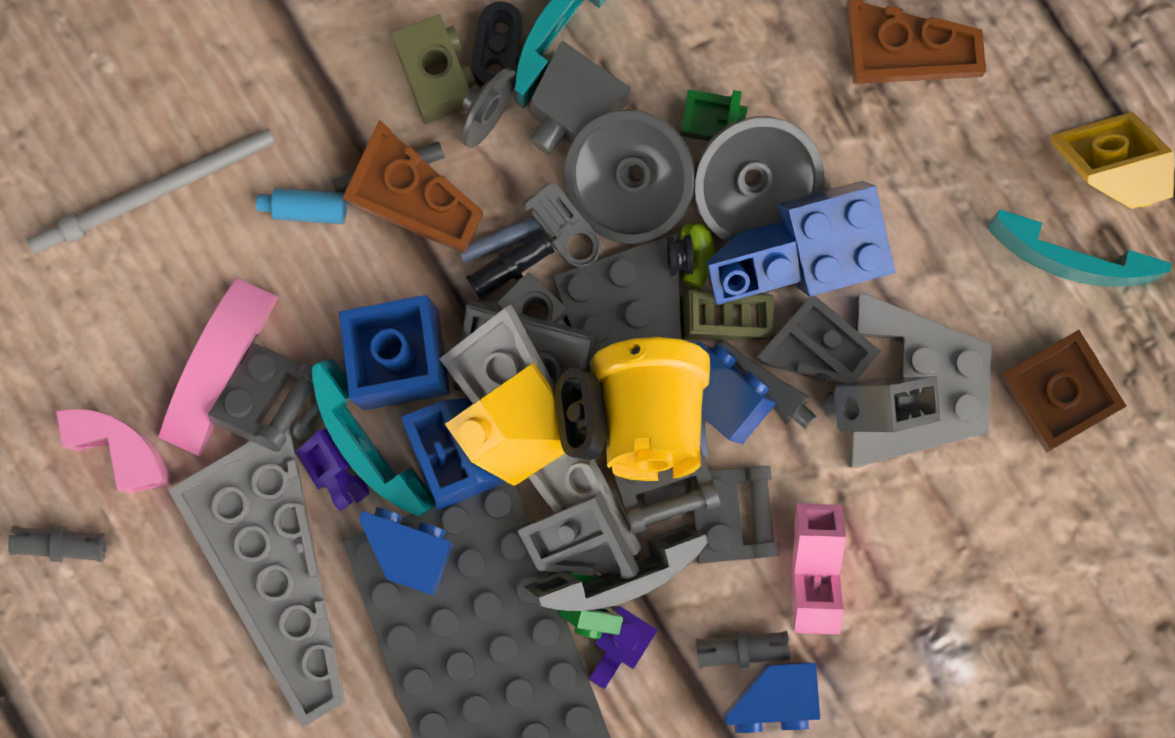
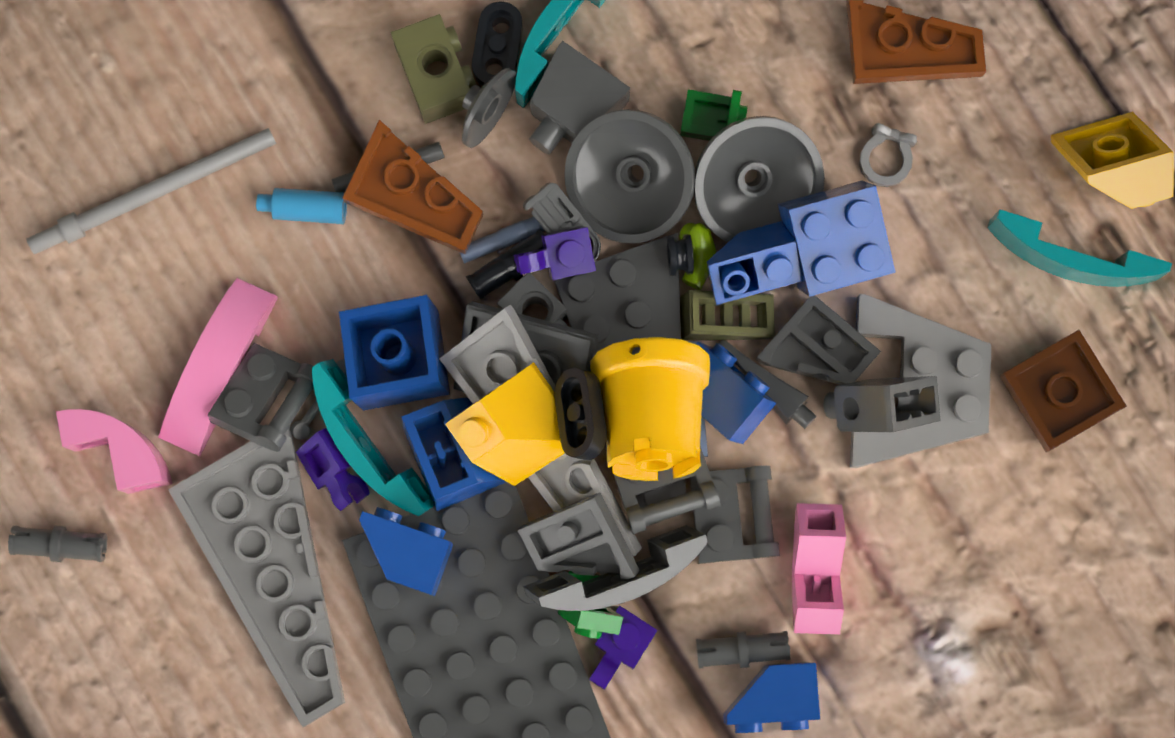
none -> dark purple plate [513,226,596,280]
none -> light grey piece [859,123,917,187]

